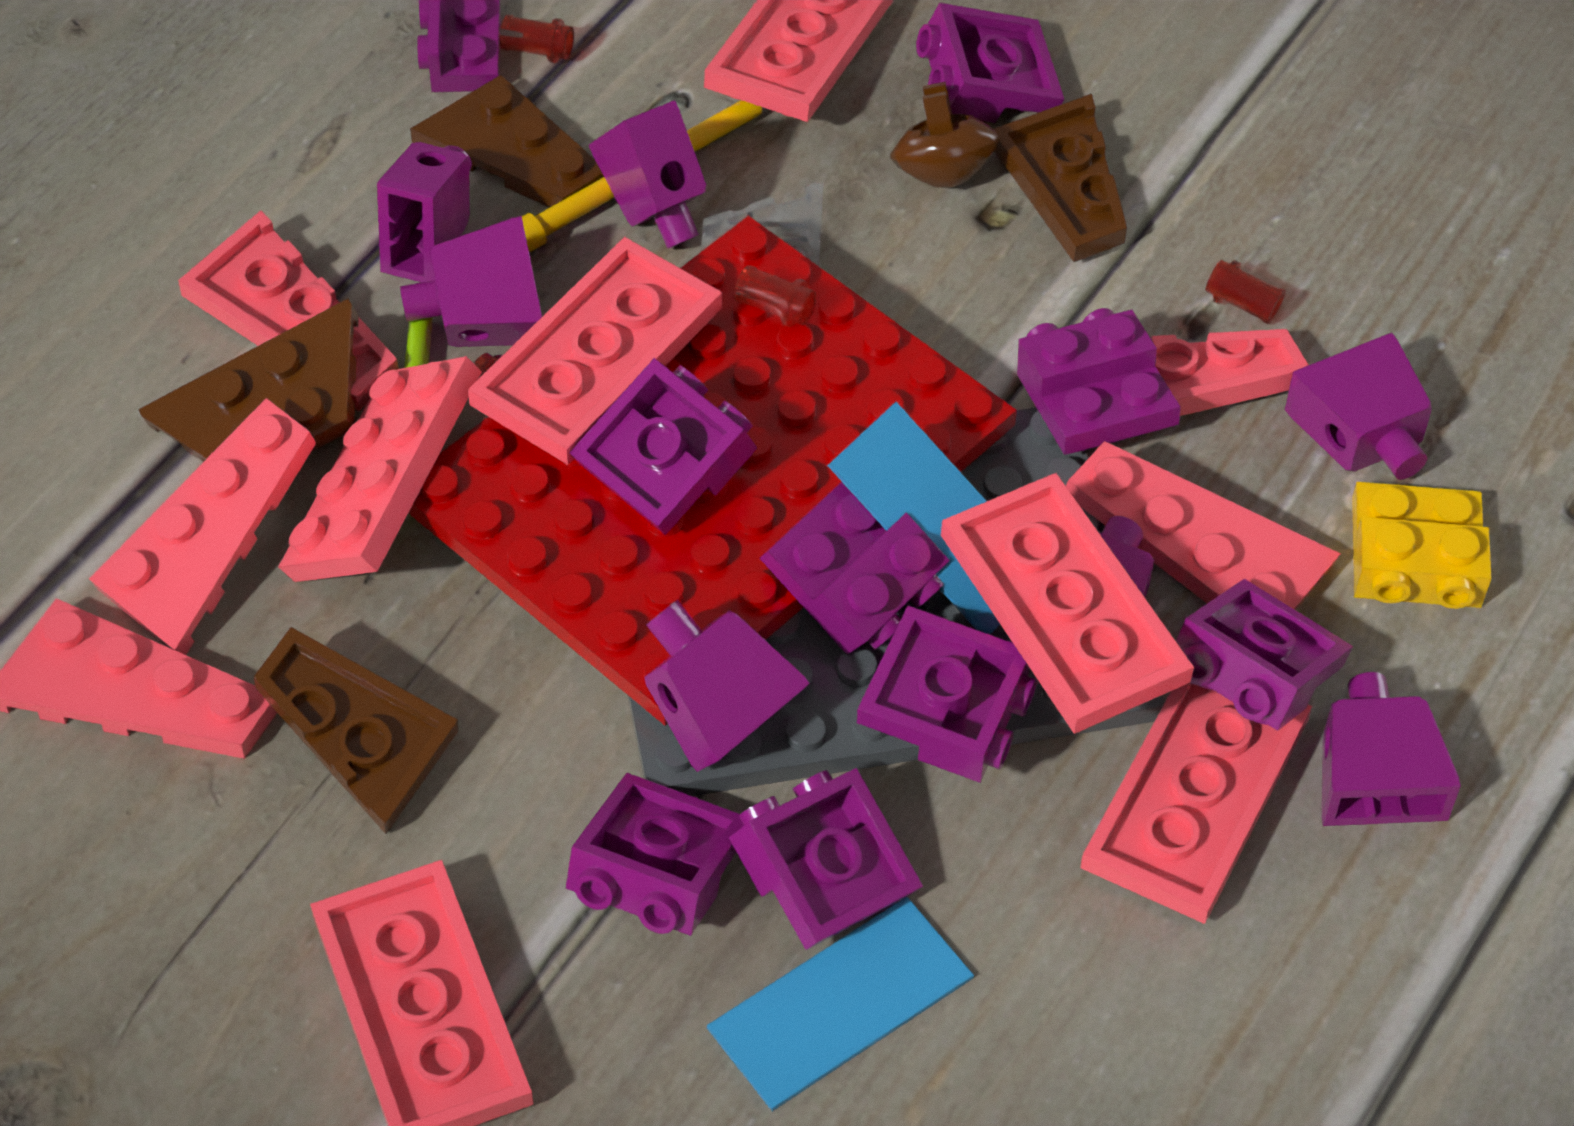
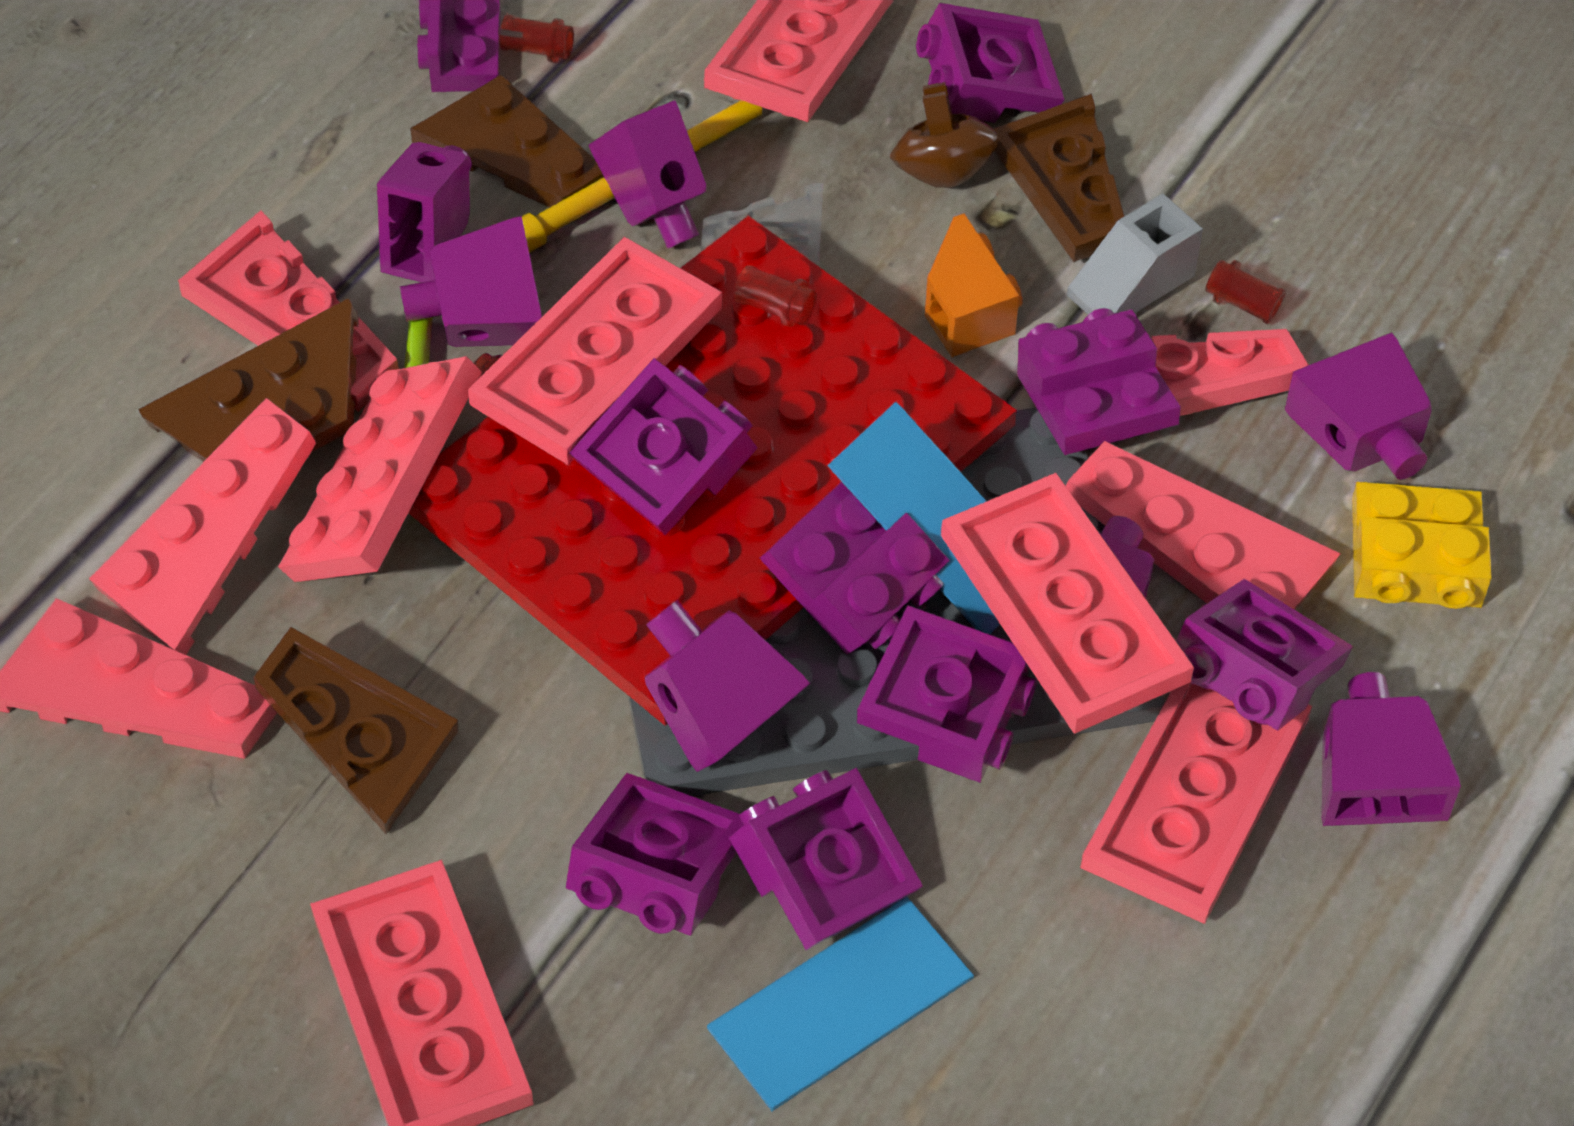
none -> orange slope [925,213,1023,357]
none -> light grey slope [1067,193,1203,314]

